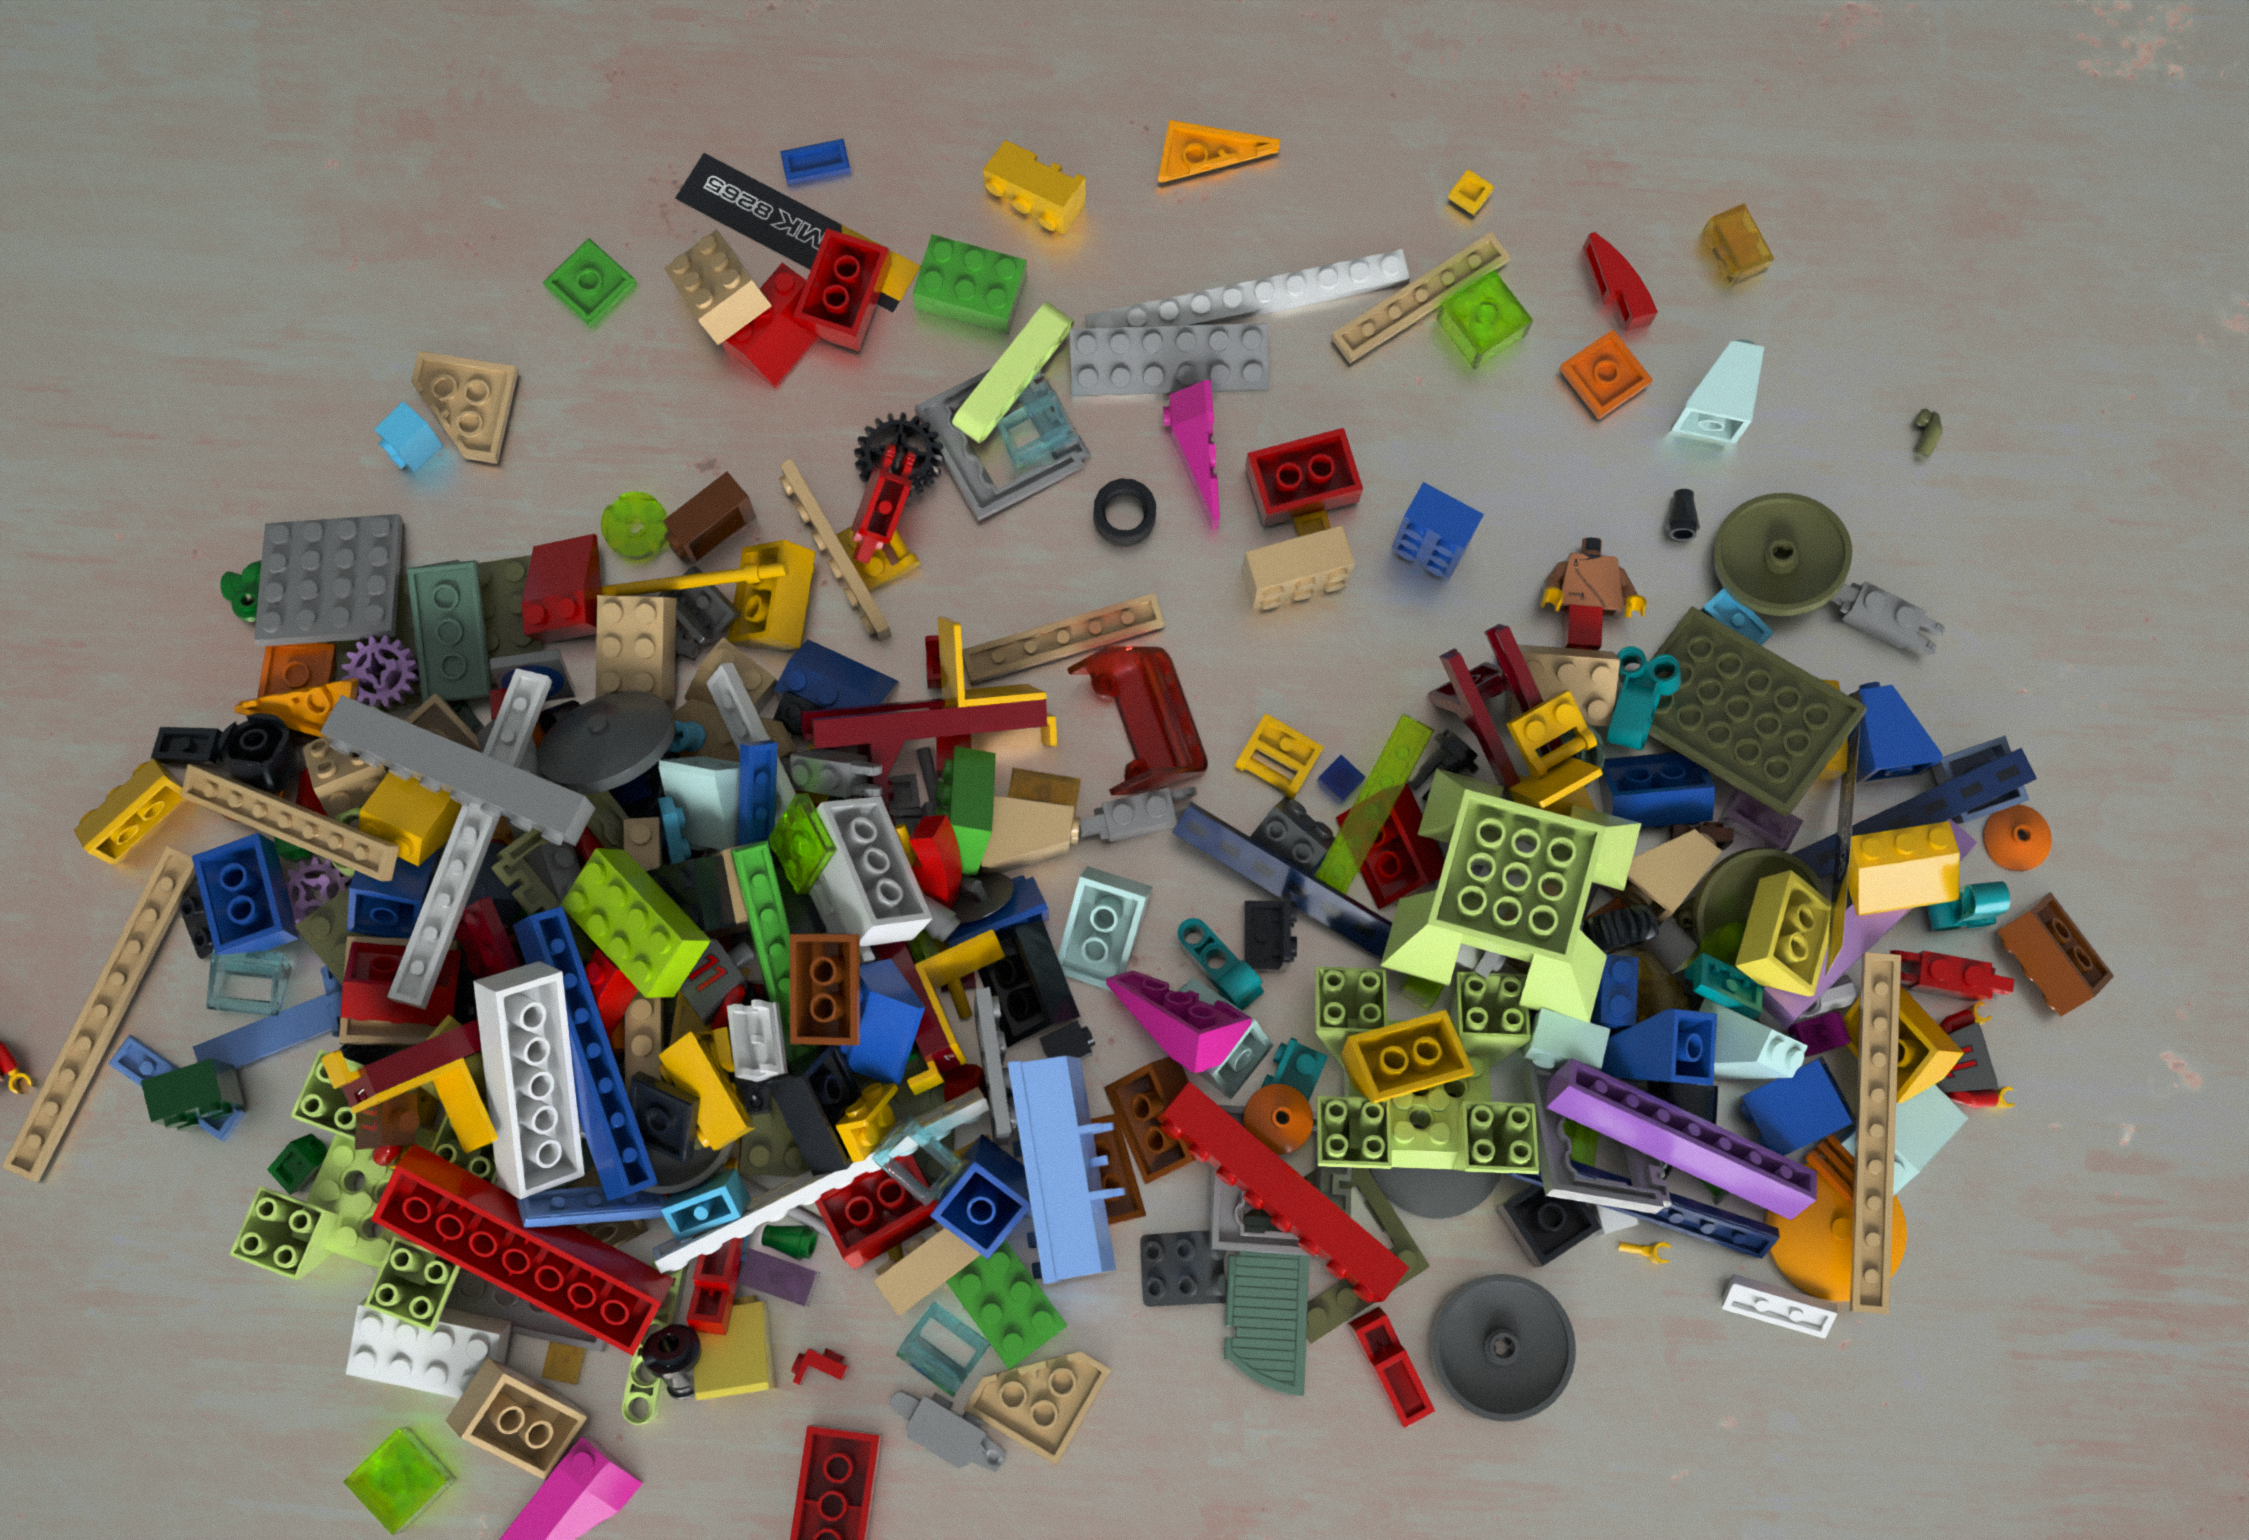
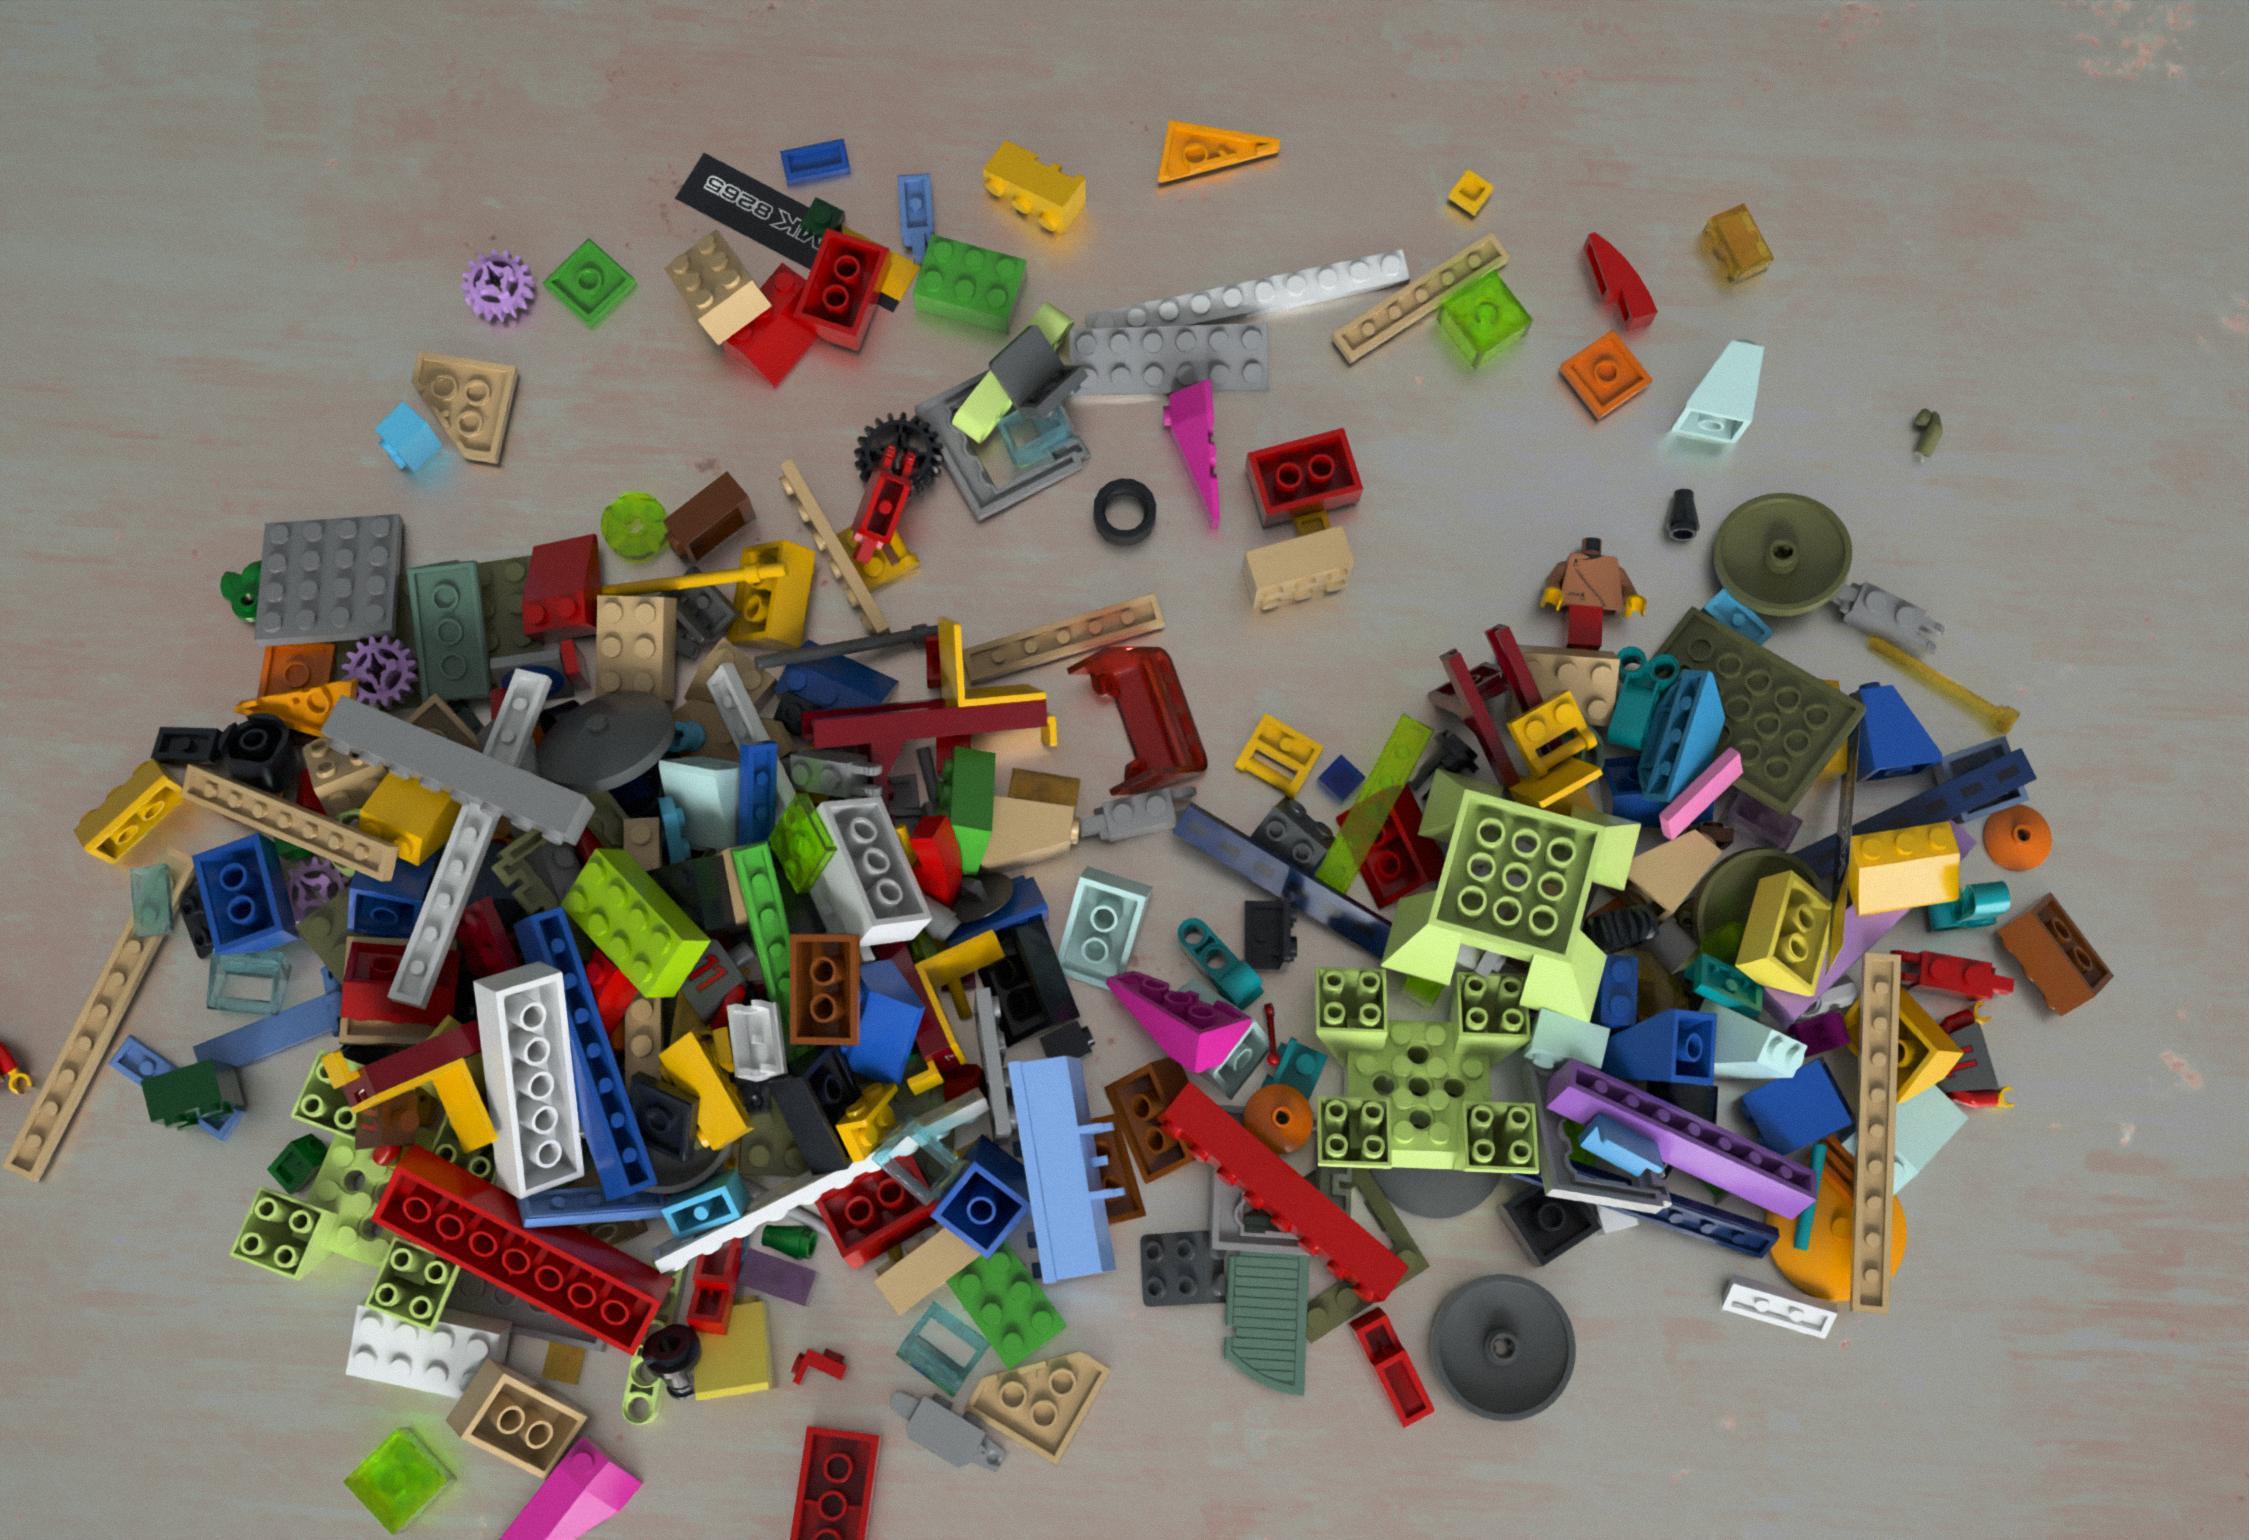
yellow slope [1340,1010,1474,1104] -> none
blue brick [1392,482,1484,578] -> none
yellow hand [1619,1241,1671,1263] -> none
none -> clear light blue tile [130,863,175,939]
none -> lavender gear [460,249,535,321]
none -> red tile [559,639,592,691]
none -> dark grey bar [754,623,938,670]
none -> dark green plate [800,197,845,239]
none -> medium blue hinge [897,173,935,264]
none -> dark grey bracket [989,325,1088,419]
none -> red hinge [1264,1003,1281,1066]
none -> dark azure panel [1578,1112,1664,1177]
none -> dark azure wedge [1637,669,1725,804]
none -> bright pink tile [1659,747,1743,841]
none -> teal bar [1793,1143,1827,1251]
none -> clear yellow piece [1869,636,2020,735]

